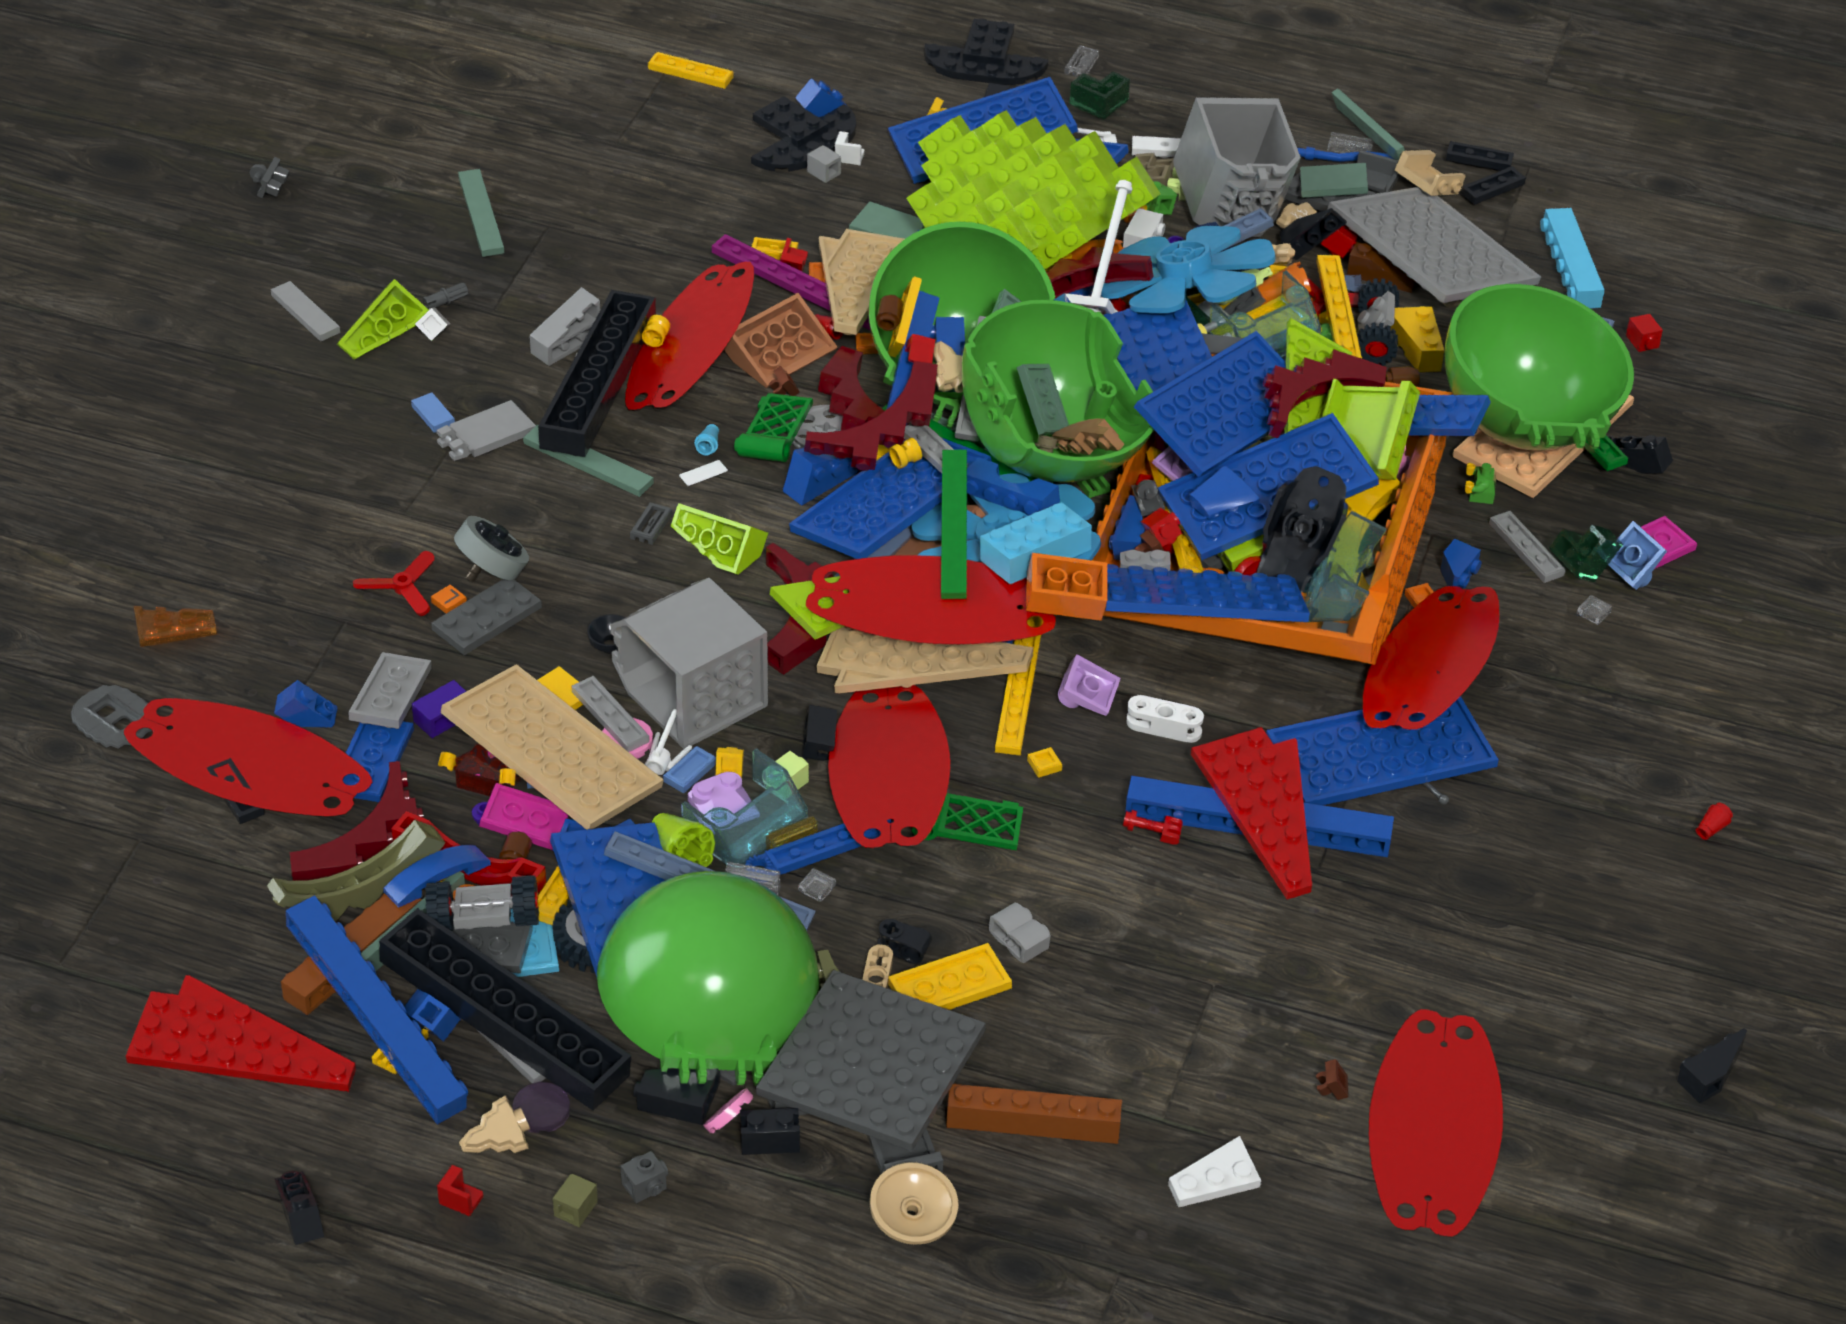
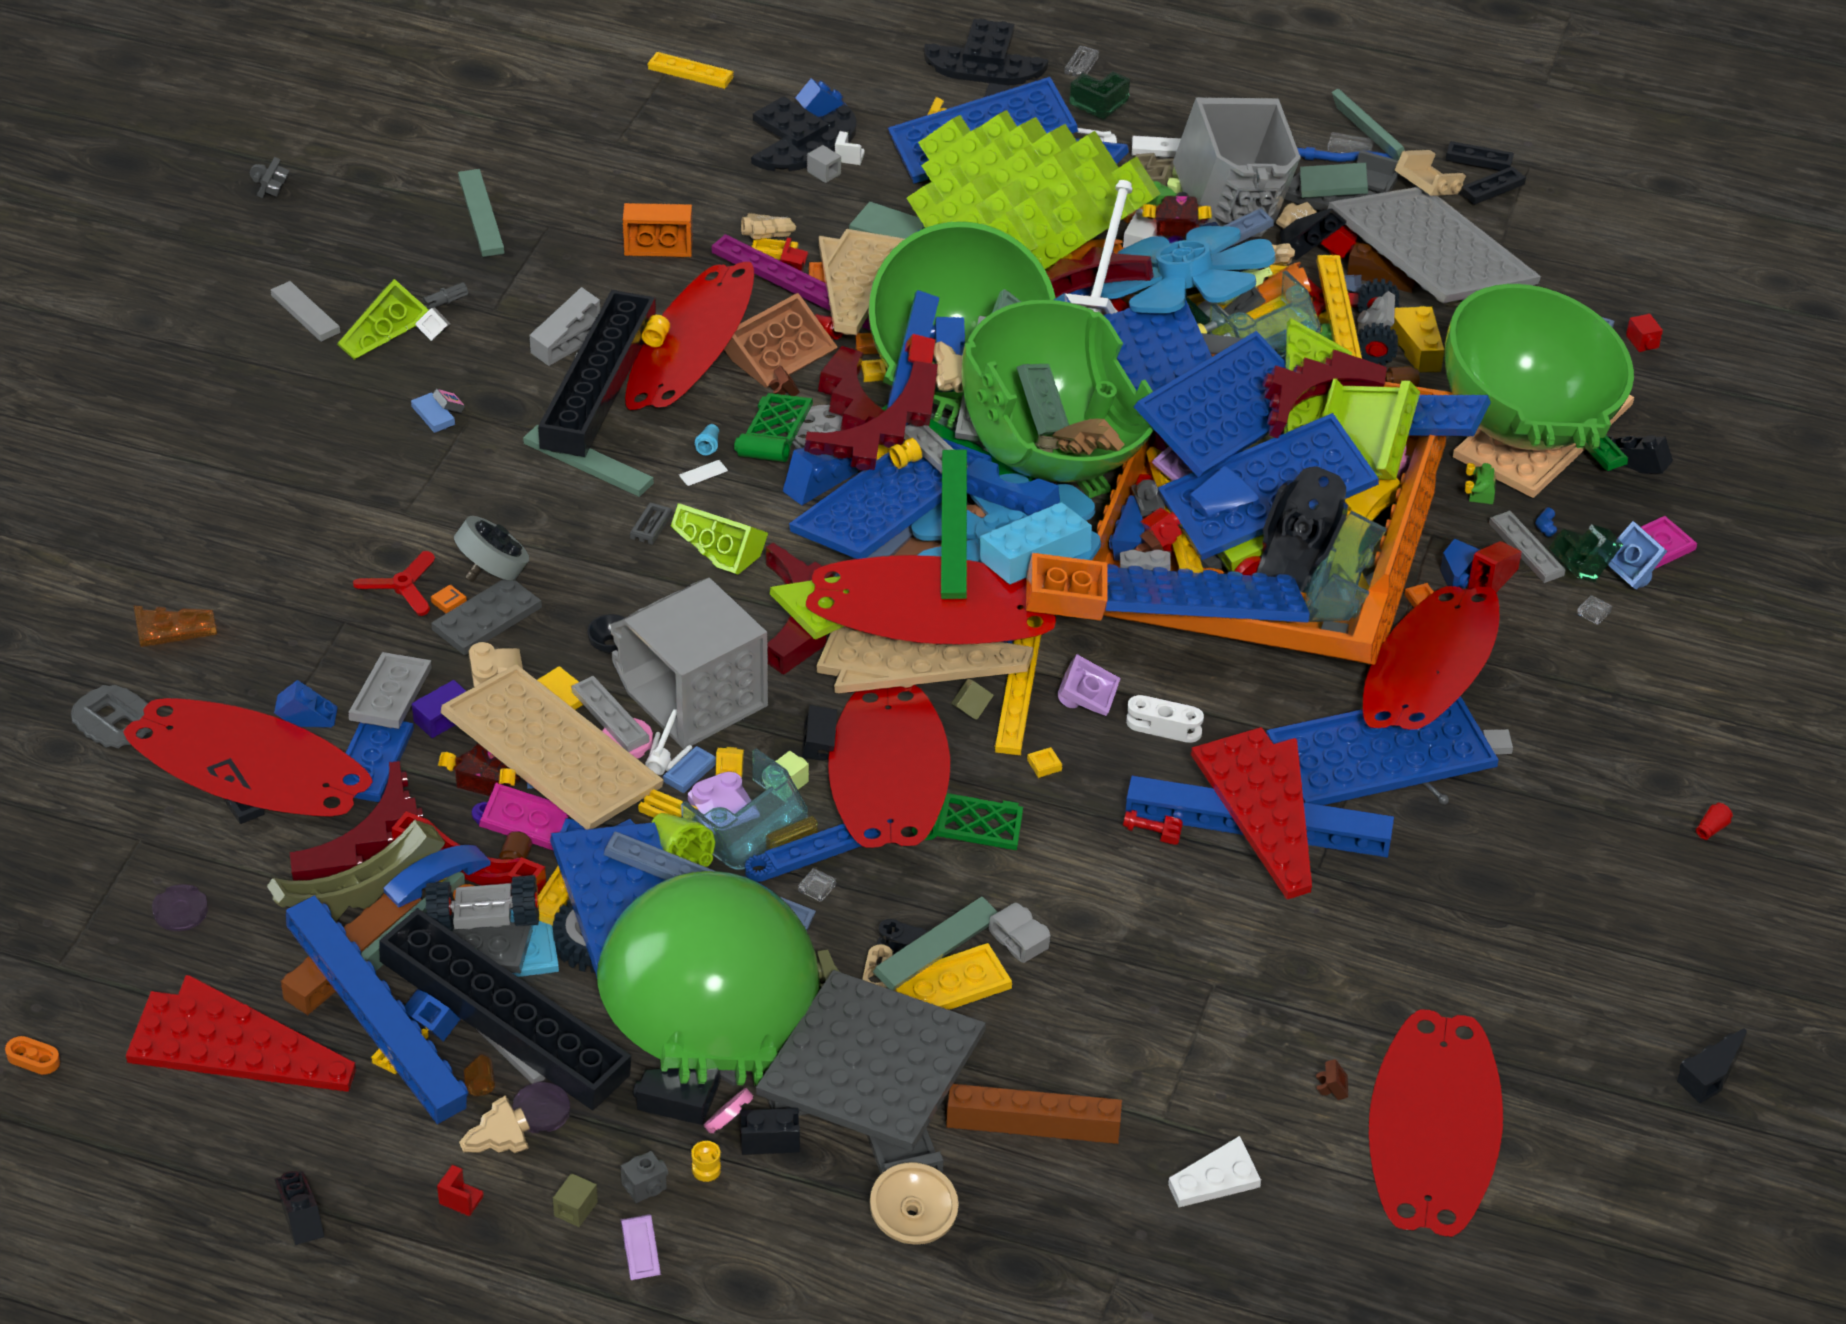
light grey tile [437,400,536,461] -> none
clear tile [726,862,780,895] -> none
reddish brown brick [876,295,903,331] -> none
yellow tile [888,276,922,358] -> none
medium azure brick [1540,208,1604,308] -> none
none -> orange plate [5,1036,60,1074]
none -> clear purple tile [152,884,208,931]
none -> dark grey tile [433,389,465,413]
none -> clear orange brick [464,1054,495,1096]
none -> tan slope [468,642,523,687]
none -> lavender tile [621,1214,661,1280]
none -> orange brick [623,203,693,257]
none -> yellow tile [638,789,698,820]
none -> yellow wheel [692,1141,721,1182]
none -> tan rock [741,213,796,239]
none -> yellow tile [861,359,886,382]
none -> sand green tile [873,896,998,990]
none -> olive panel [951,679,994,719]
none -> clear red torso [1142,192,1212,236]
none -> red slope [1468,541,1522,599]
none -> light grey tile [1483,729,1513,754]
none -> blue arm [1535,507,1557,537]

